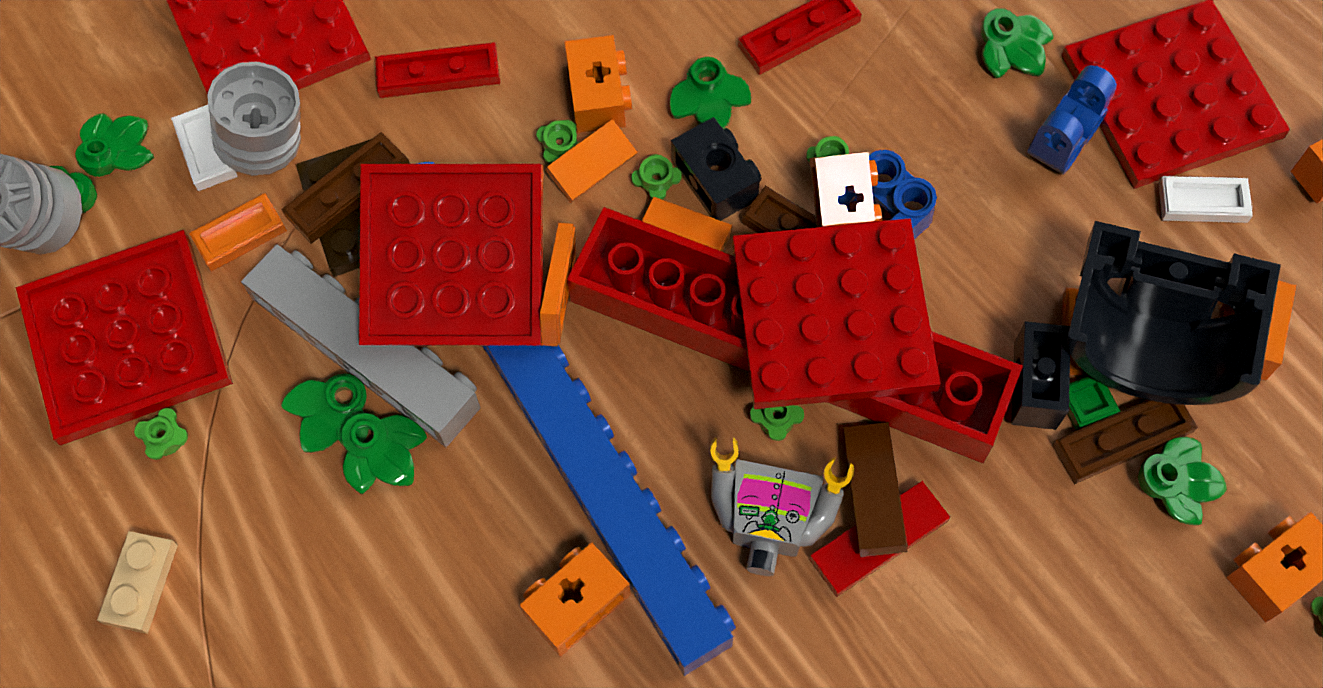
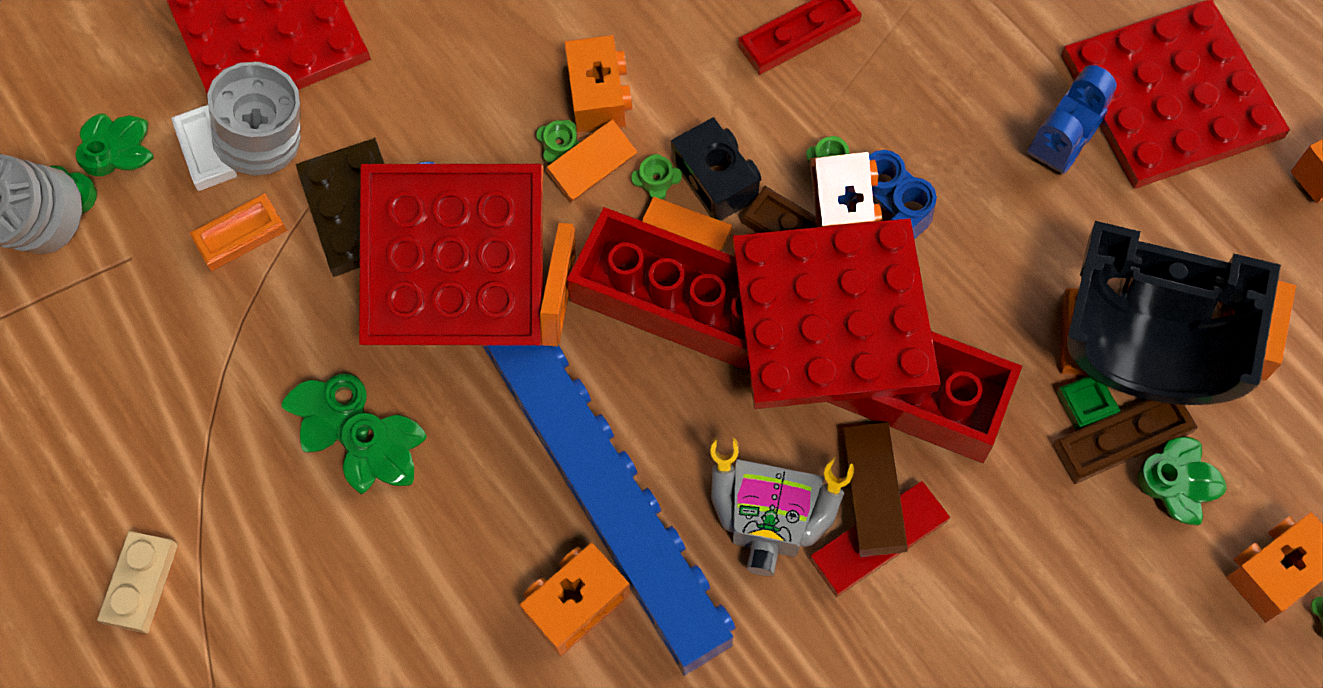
red plate [16,230,233,446] -> none
bright green plate [134,408,188,460] -> none
light grey brick [241,244,481,447] -> none
reddish brown tile [281,132,410,244] -> none
red tile [375,42,501,98] -> none
green plate [670,57,751,129] -> none
bright green plate [750,405,804,441] -> none
green plate [981,8,1054,78] -> none
black brick [1011,321,1070,430] -> none
white tile [1158,176,1253,223] -> none

